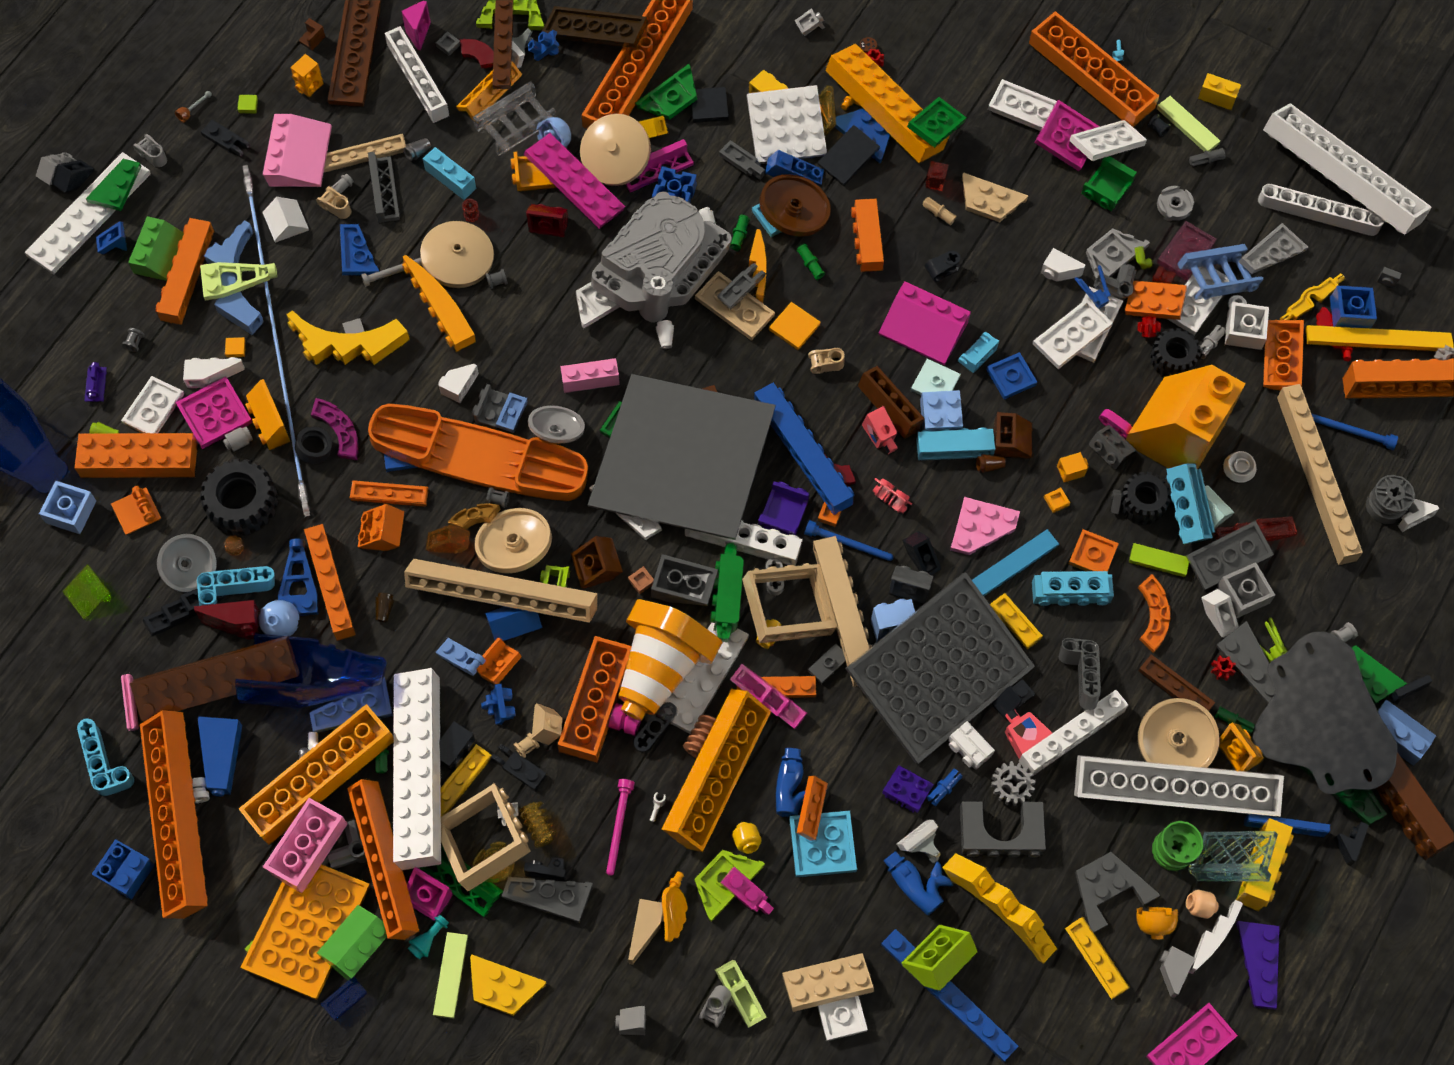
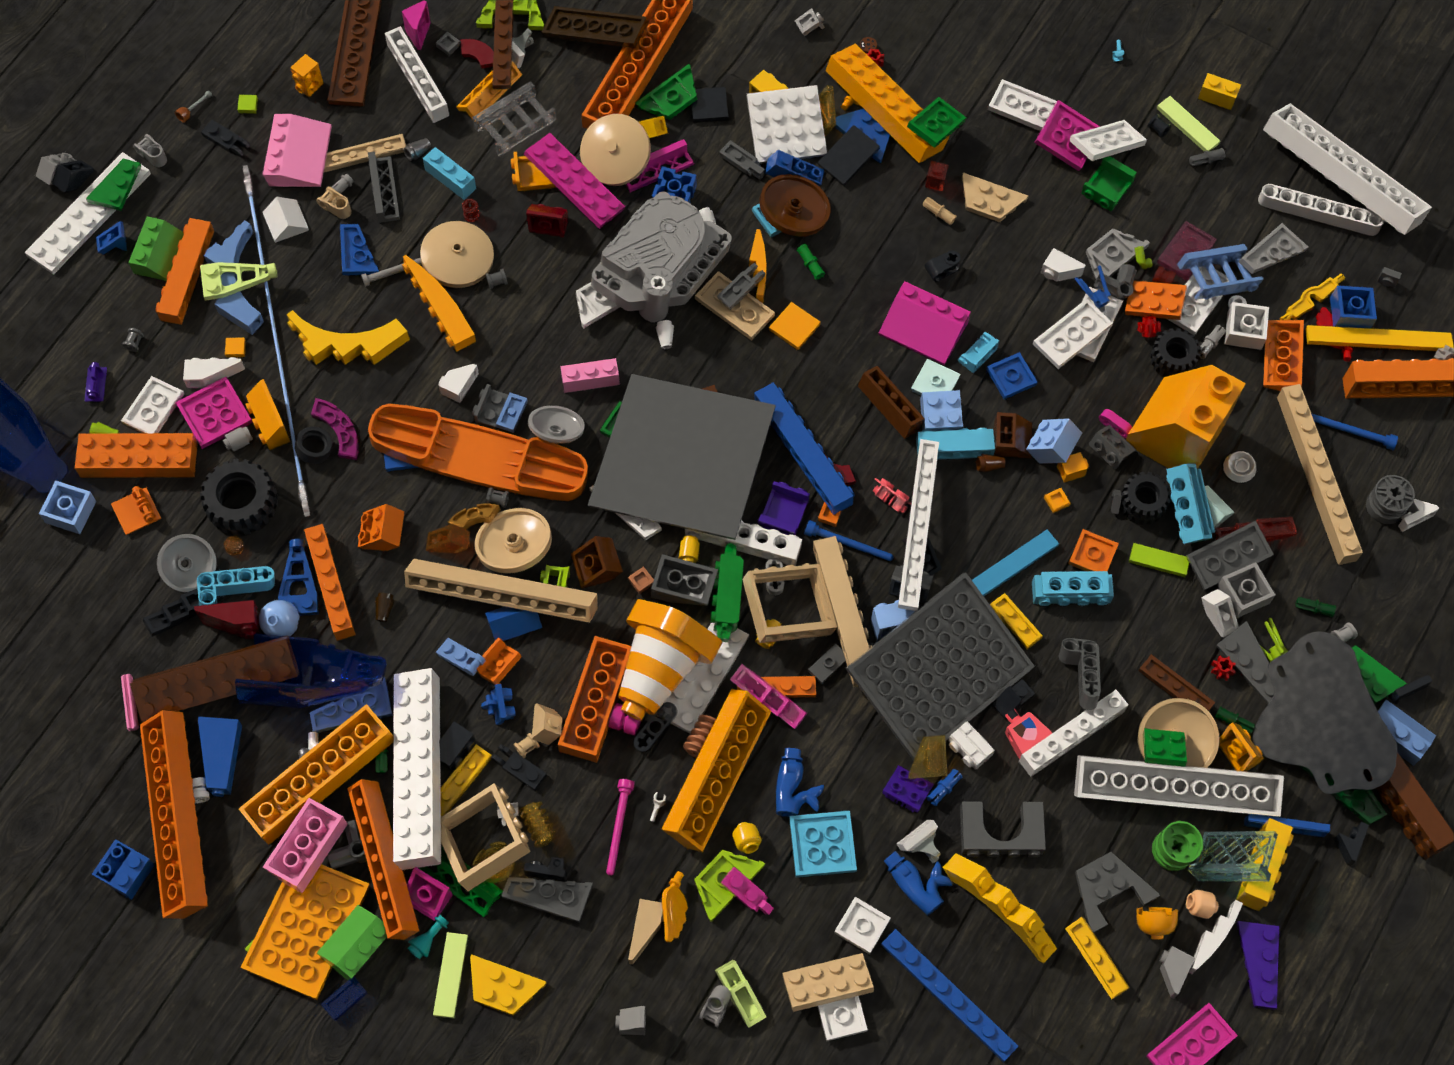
clear neon green hinge [62,564,112,619] -> none
medium azure beam [77,718,134,796] -> none
reddish brown panel [299,18,326,51] -> none
light grey tile [342,318,365,333] -> none
orange tile [350,480,429,507] -> none
blue hips [528,30,559,61] -> none
light blue cylinder [536,117,571,148] -> none
green pin [730,215,750,251] -> none
orange plate [796,776,828,841] -> none
tan piece [808,348,844,374] -> none
orange brick [851,199,884,272] -> none
coral torso [862,406,898,454] -> none
lime slope [901,925,977,991] -> none
bright pink plate [950,497,1020,555] -> none
light grey gear [991,761,1036,806] -> none
orange brick [1029,11,1159,127] -> none
orange tile [1138,574,1170,653] -> none
light grey plate [1157,186,1194,221] -> none
none -> yellow brick [679,535,700,563]
none -> white plate [834,897,891,954]
none -> white plate [898,439,939,611]
none -> clear yellow wing [908,735,947,779]
none -> light blue brick [1026,419,1082,463]
none -> green plate [1143,728,1187,767]
none -> dark green axle [1295,597,1336,617]

